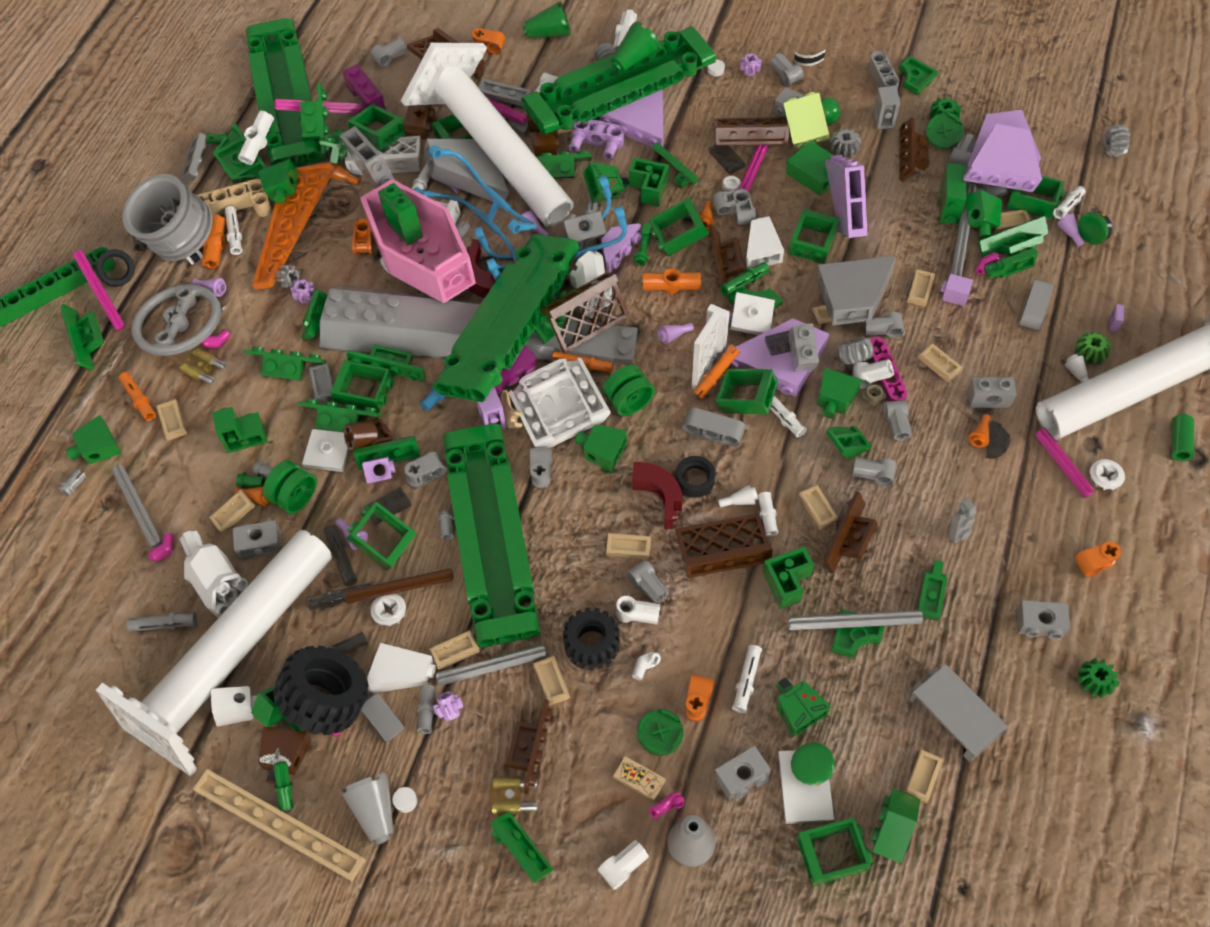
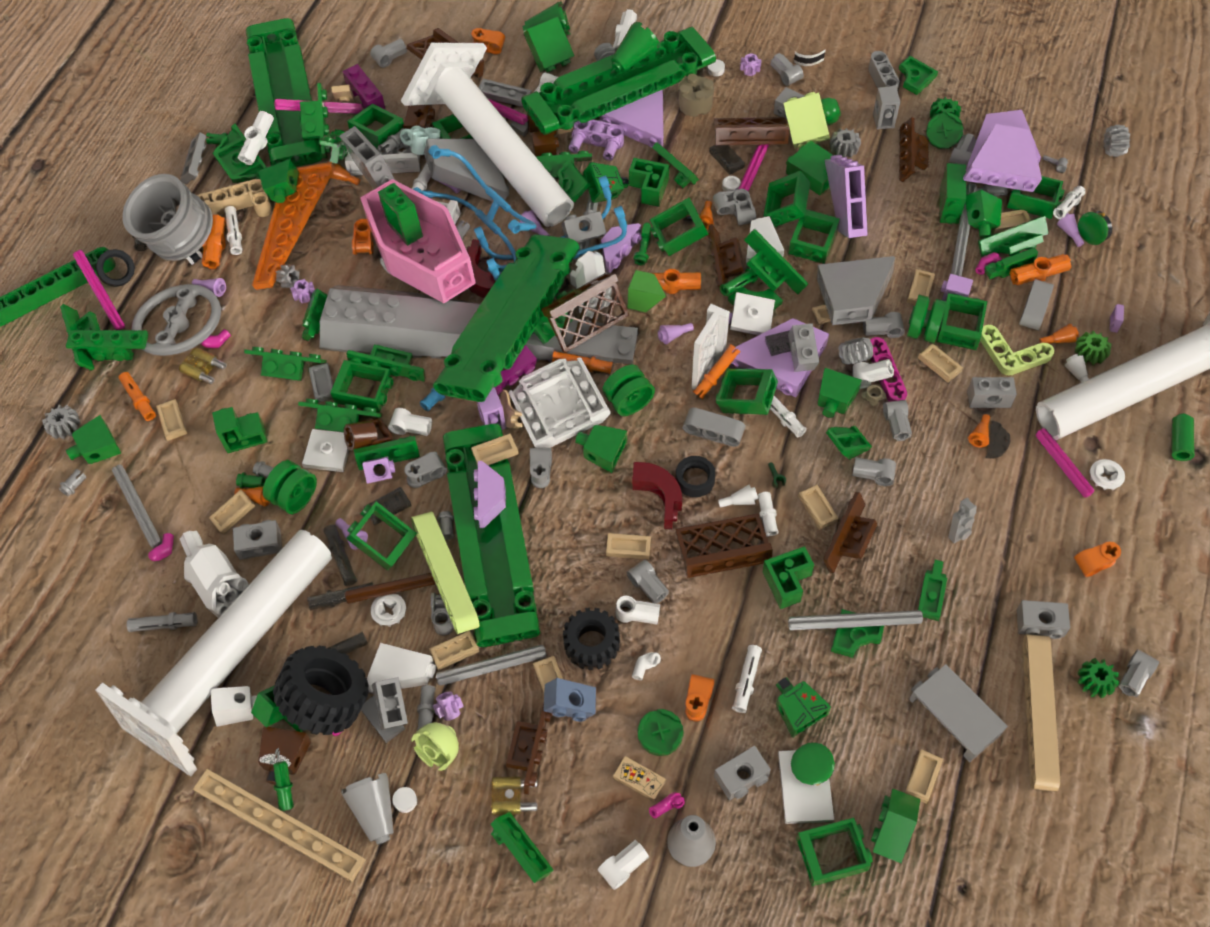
none -> light grey gear [42,405,81,440]
none -> green bracket [66,330,149,361]
none -> tan plate [331,85,355,103]
none -> light grey brick [372,677,408,730]
none -> light grey pin [378,129,404,155]
none -> white piece [388,408,432,436]
none -> light aqua piece [400,125,440,155]
none -> yellowish green beam [411,511,479,634]
none -> yellowish green cylinder [411,722,459,771]
none -> light grey piece [431,592,454,636]
none -> tan tile [471,434,518,465]
none -> lavender slope [474,461,506,528]
none -> green brick [523,17,575,73]
none -> sand blue brick [544,678,596,722]
none -> green tile [556,159,591,203]
none -> bright green slope [627,270,666,313]
none -> dark tan brick [678,74,714,117]
none -> green bracket [744,229,808,295]
none -> green window [763,171,810,227]
none -> dark green hand [768,462,786,488]
none -> green wheel [907,294,946,344]
none -> green window [937,293,988,350]
none -> yellowish green beam [980,325,1054,376]
none -> orange piece [1010,254,1071,285]
none -> tan beam [1023,634,1060,791]
none -> orange cone [1039,324,1079,344]
none -> light grey hand [1043,155,1068,173]
none -> light grey piece [1118,649,1159,697]

